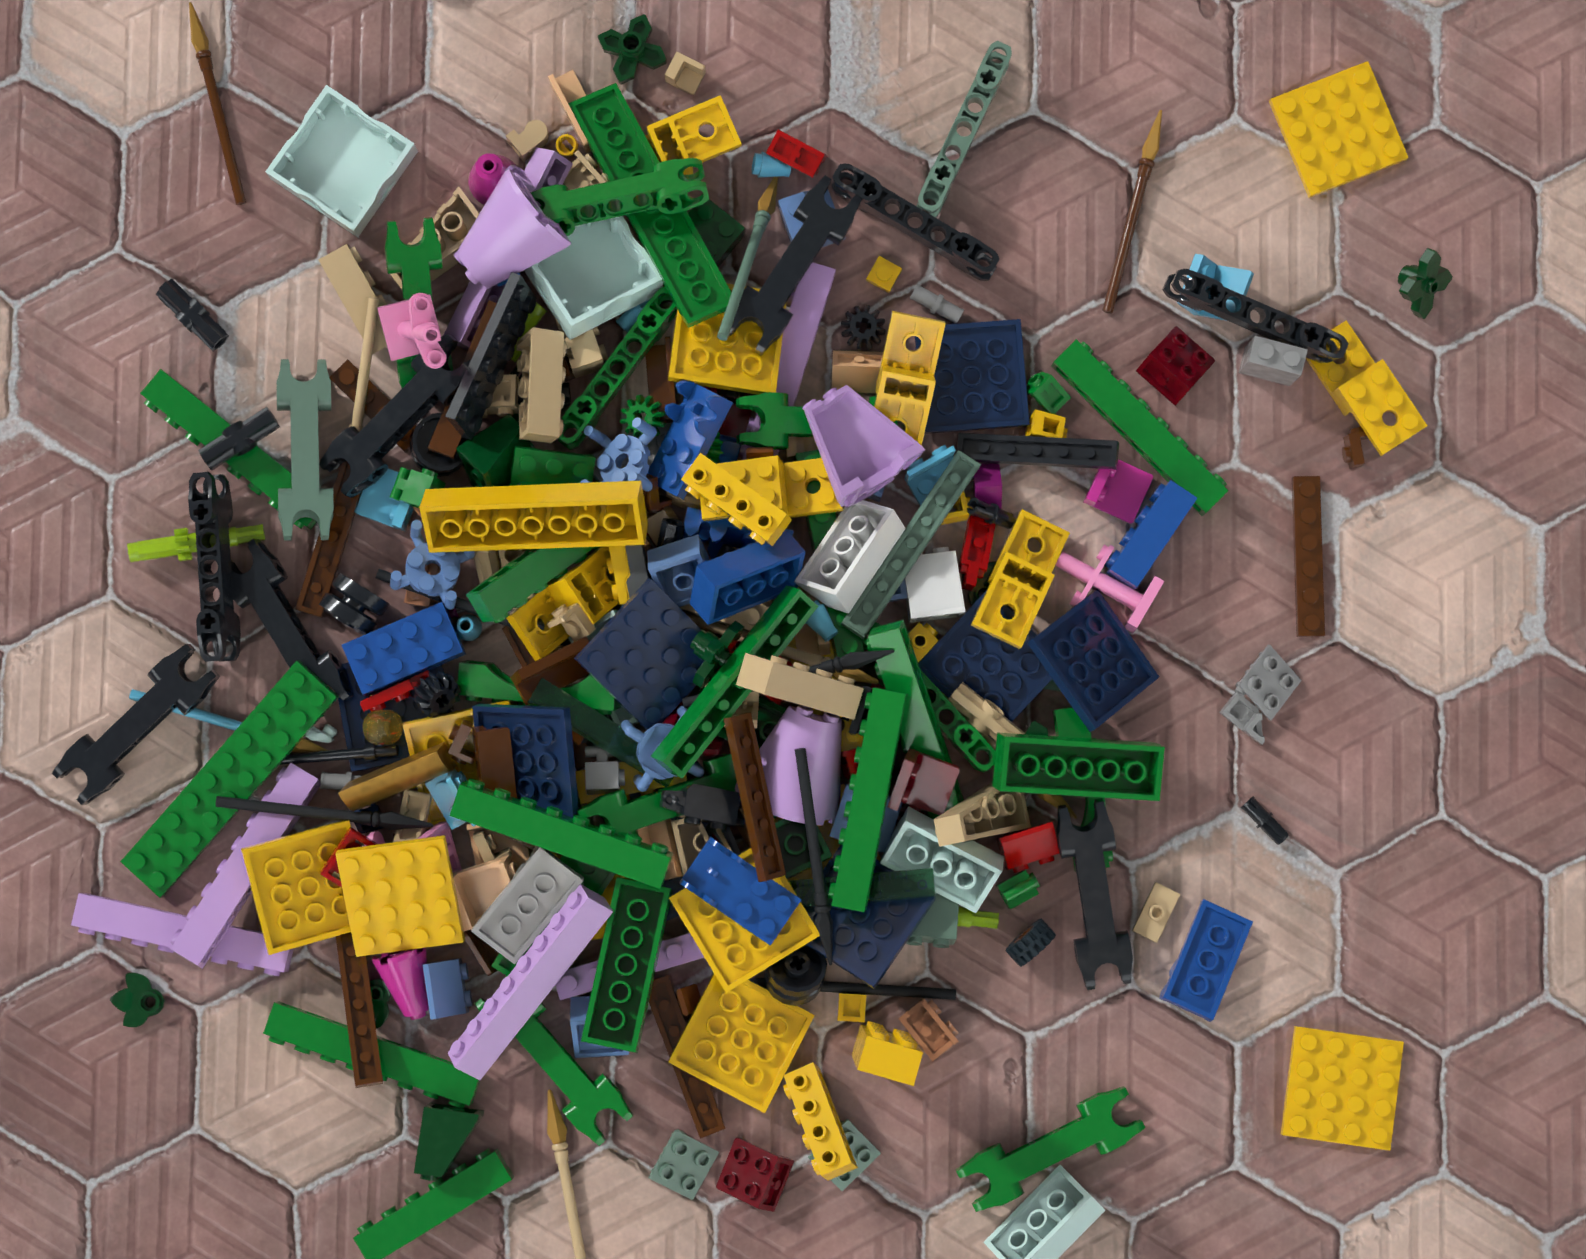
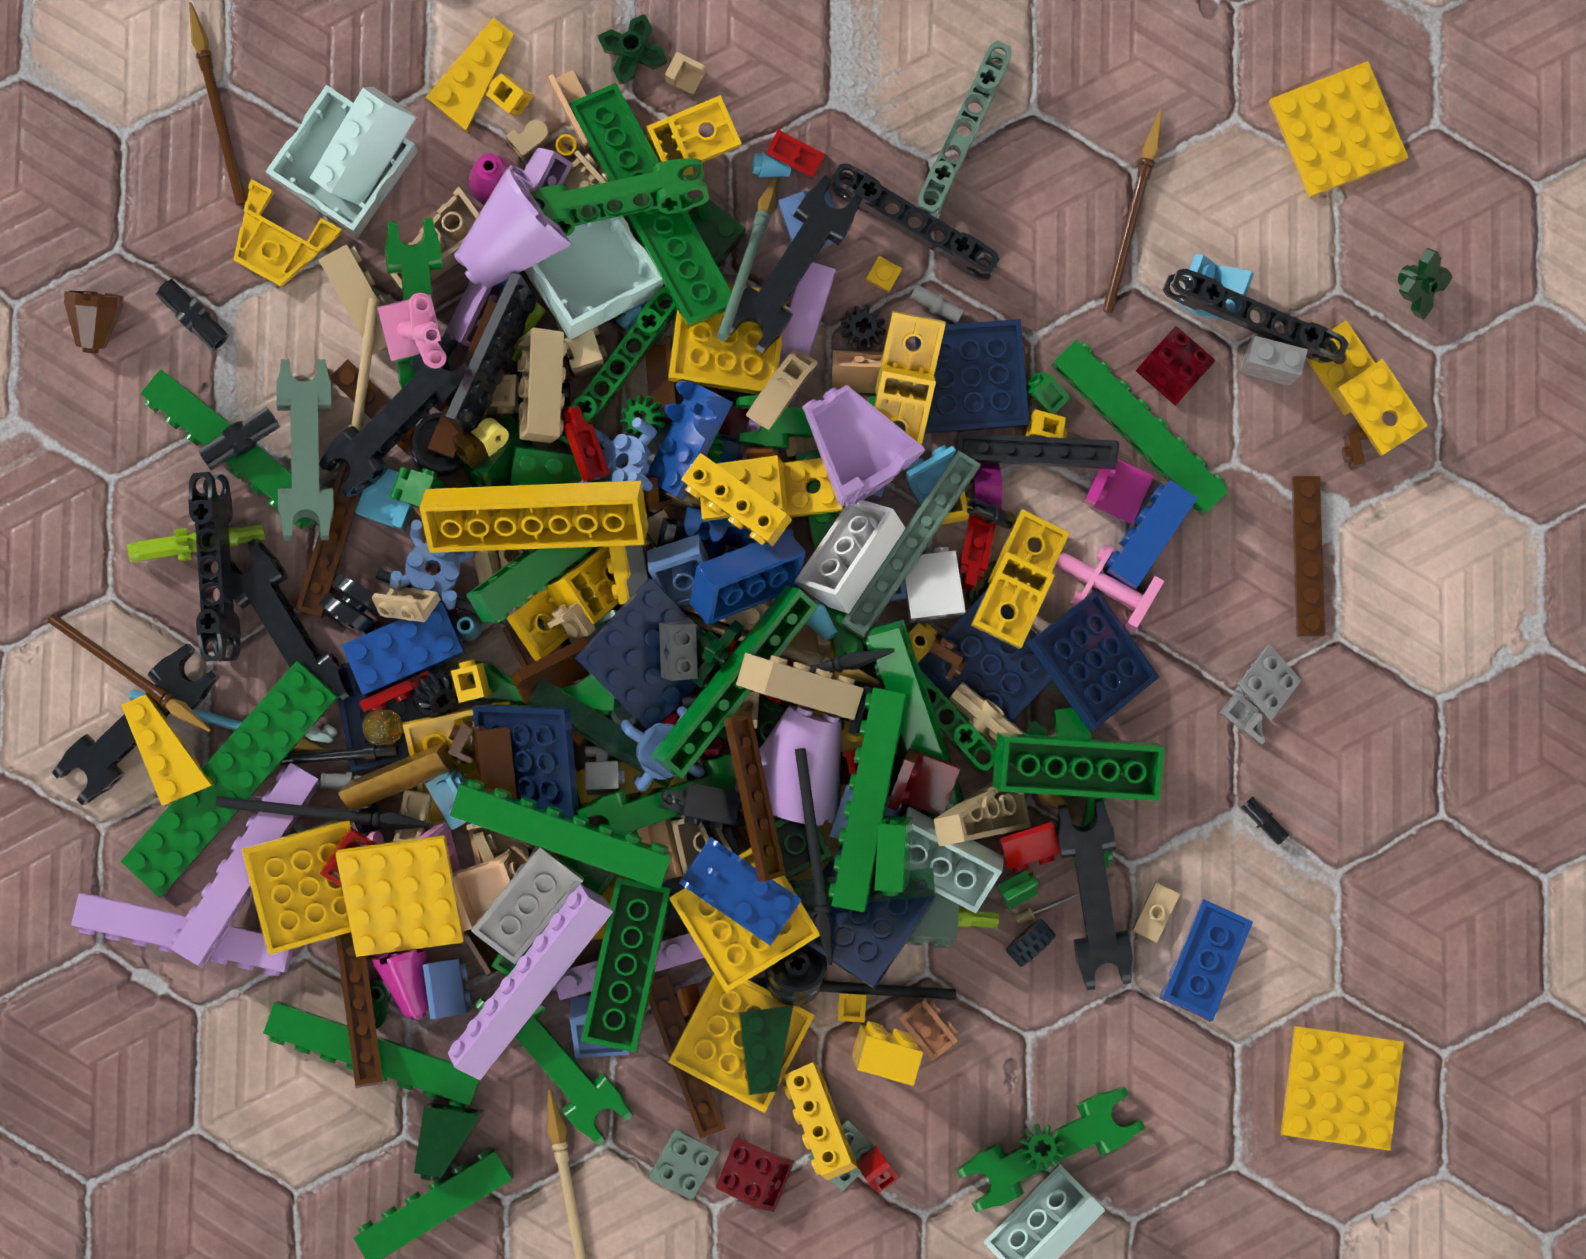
dark green plate [110,972,165,1027] -> none
none -> reddish brown piece [48,614,211,732]
none -> reddish brown cone [64,290,124,354]
none -> yellow wing [121,694,214,806]
none -> yellow wing [233,179,343,288]
none -> light aqua slope [310,87,417,205]
none -> tan bracket [372,587,441,622]
none -> yellow wing [426,17,515,132]
none -> leg [451,418,509,468]
none -> yellow brick [451,659,493,703]
none -> yellow brick [486,73,534,116]
none -> red hinge [562,406,610,483]
none -> dark grey brick [659,621,698,681]
none -> dark green wing [738,1006,793,1095]
none -> tan slope [746,348,819,430]
none -> red slope [856,1146,900,1194]
none -> green brick [875,815,913,896]
none -> reddish brown bracket [929,637,966,681]
none -> tan piece [1015,894,1078,924]
none -> green gear [1018,1123,1065,1171]

